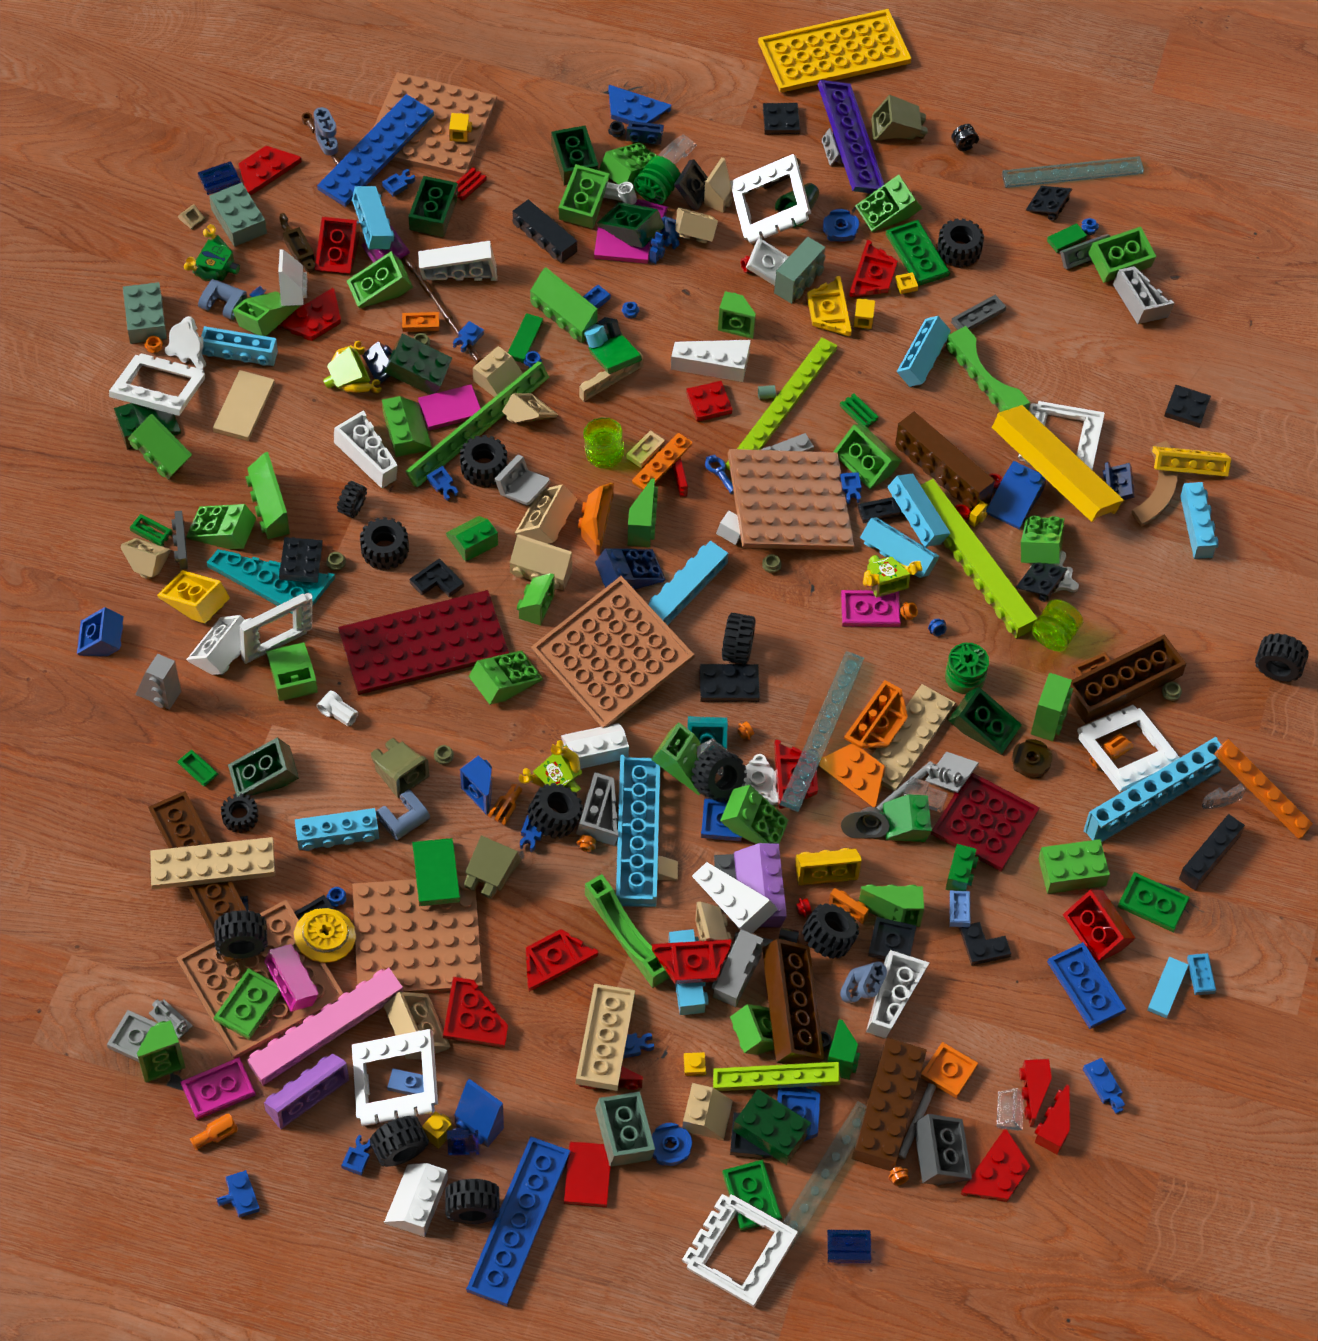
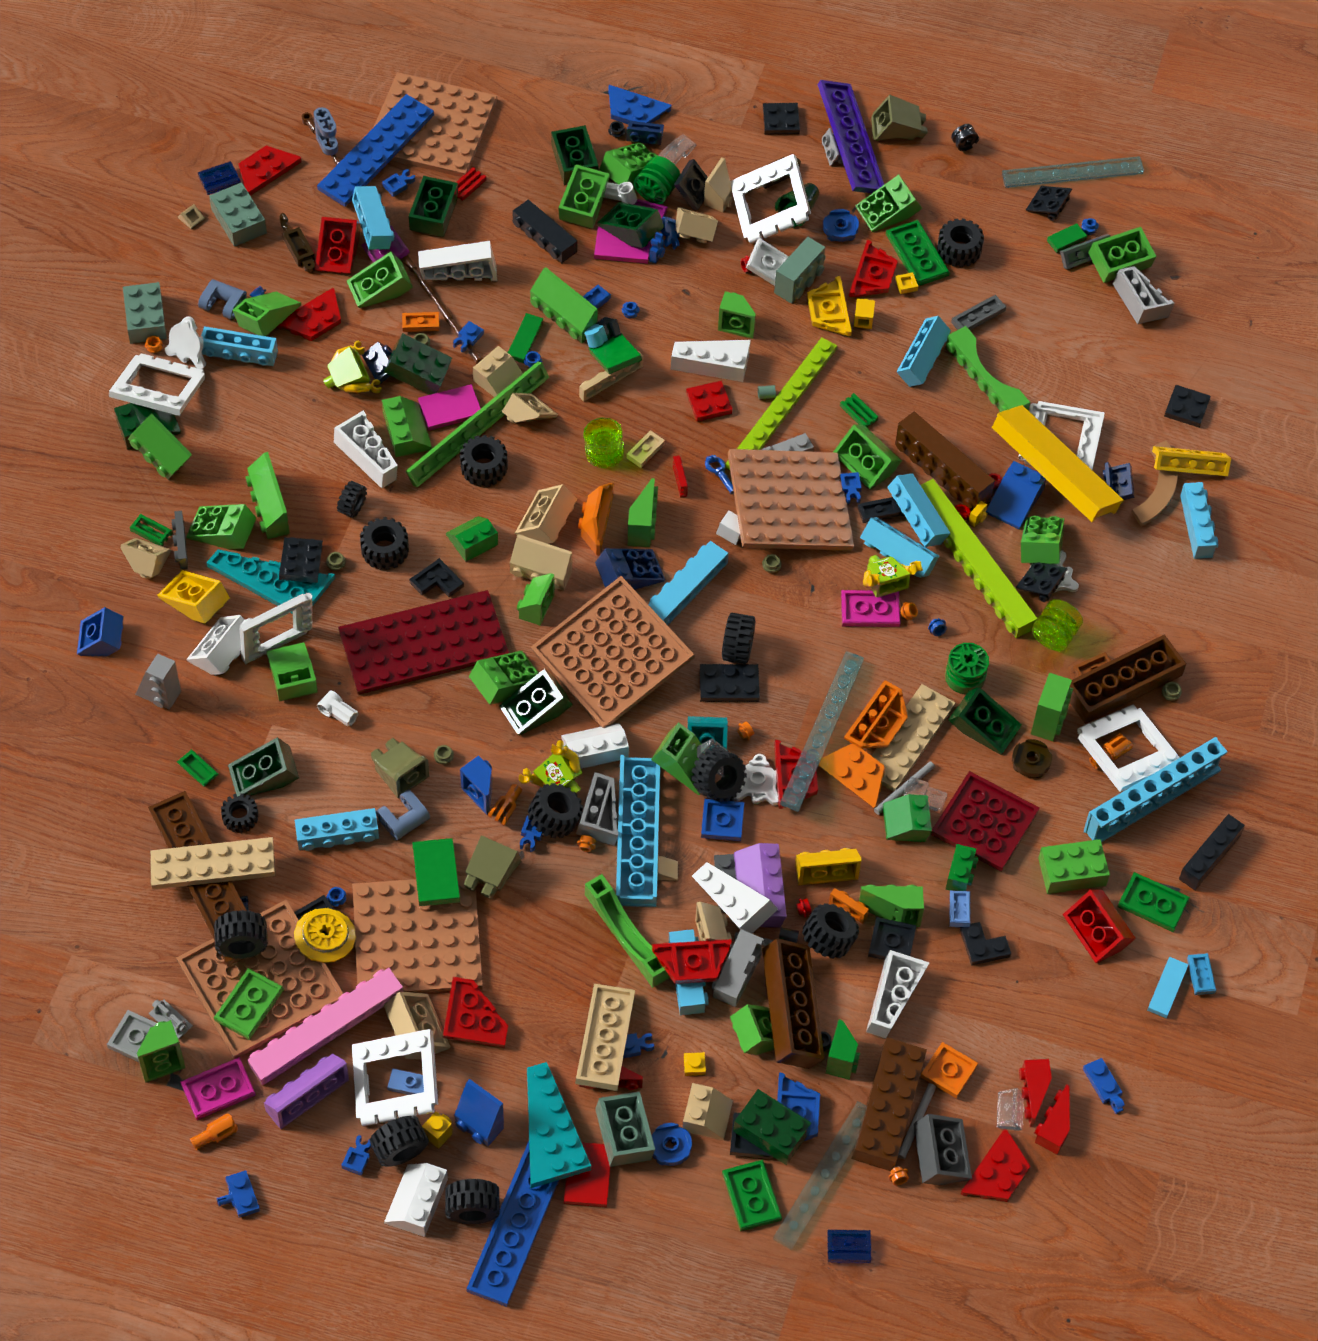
green torso [184,224,240,281] -> none
tan tile [213,370,275,441] -> none
dark pink brick [264,944,318,1012] -> none
white slope [278,249,308,306] -> none
blue plate [427,466,458,501] -> none
clear blue plate [447,1128,479,1155] -> none
yellow brick [449,113,472,142] -> none
light grey bracket [495,455,550,505] -> none
red wing [526,929,598,992] -> none
orange bracket [632,433,692,490] -> none
white hinge [682,1194,798,1307] -> none
lime plate [713,1062,840,1091] -> none
bright green slope [720,785,789,844] -> none
yellow plate [758,9,911,93] -> none
sand blue connector [840,962,887,1003] -> none
dark grey piece [841,807,890,838] -> none
light grey hinge [925,752,979,793] -> none
blue plate [1047,942,1126,1029] -> none
clear slope [1202,783,1246,809] -> none
orange plate [1214,739,1313,839] -> none
black tyre [1255,633,1309,682] -> none
none -> dark green slope [499,669,573,736]
none -> teal wing [527,1062,591,1189]

